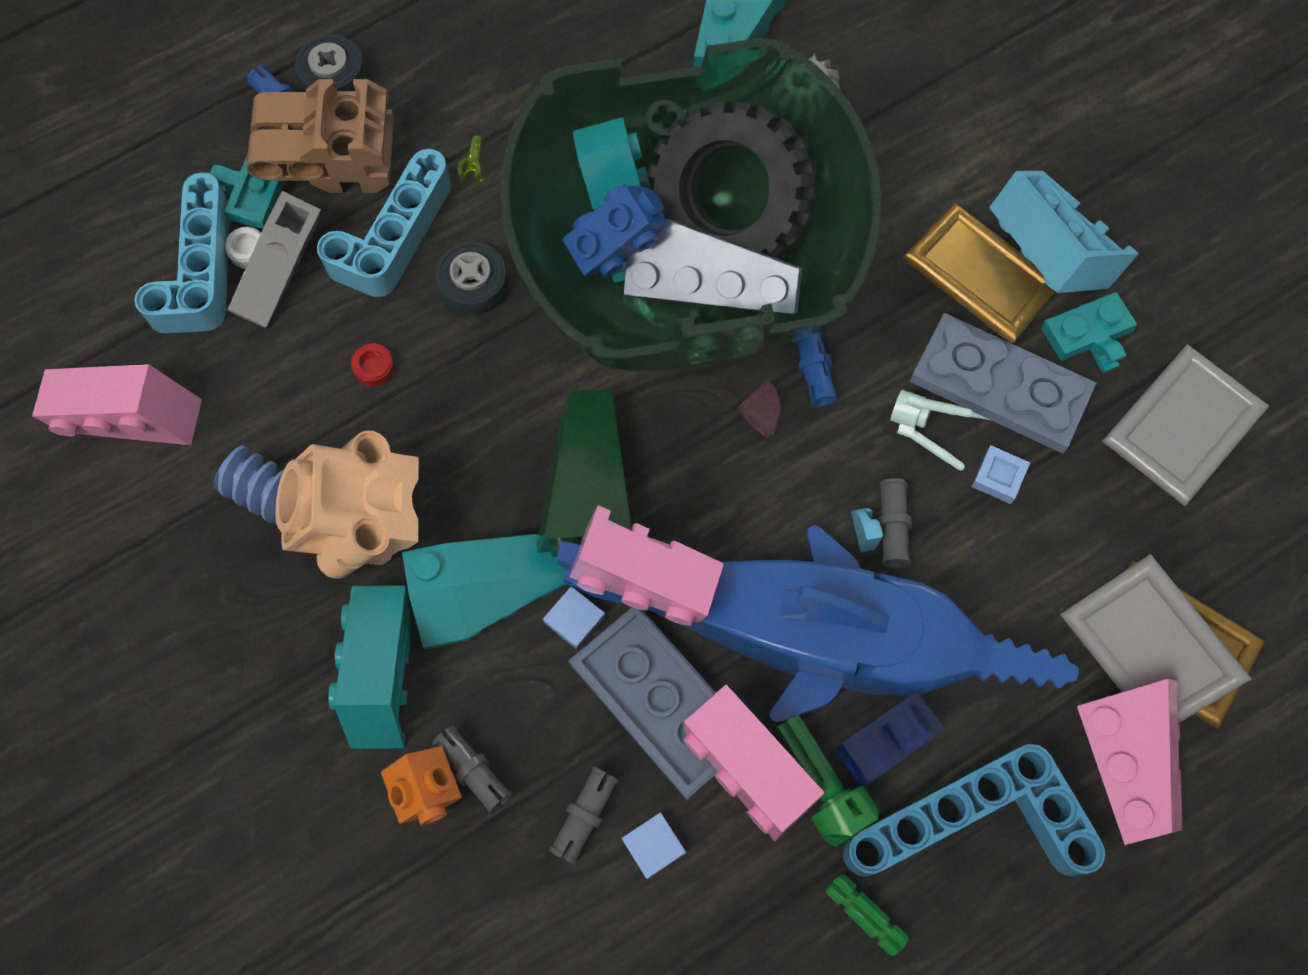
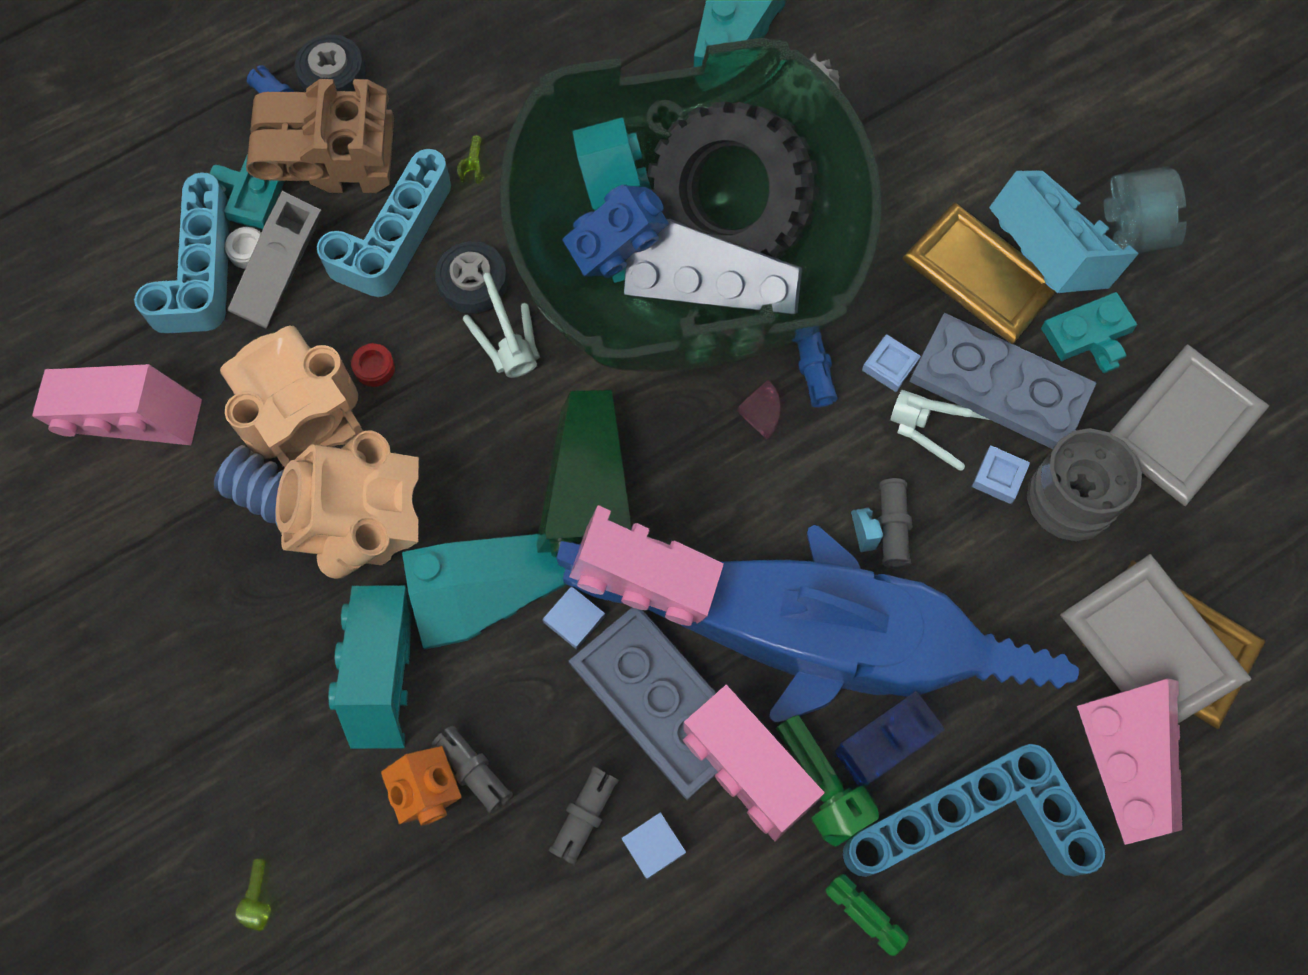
none -> light nougat piece [220,326,363,468]
none -> clear neon green hand [236,859,271,931]
none -> light aqua plant [463,272,540,378]
none -> light blue tile [862,334,921,392]
none -> dark grey wheel [1027,428,1142,541]
none -> clear light blue brick [1104,166,1187,253]

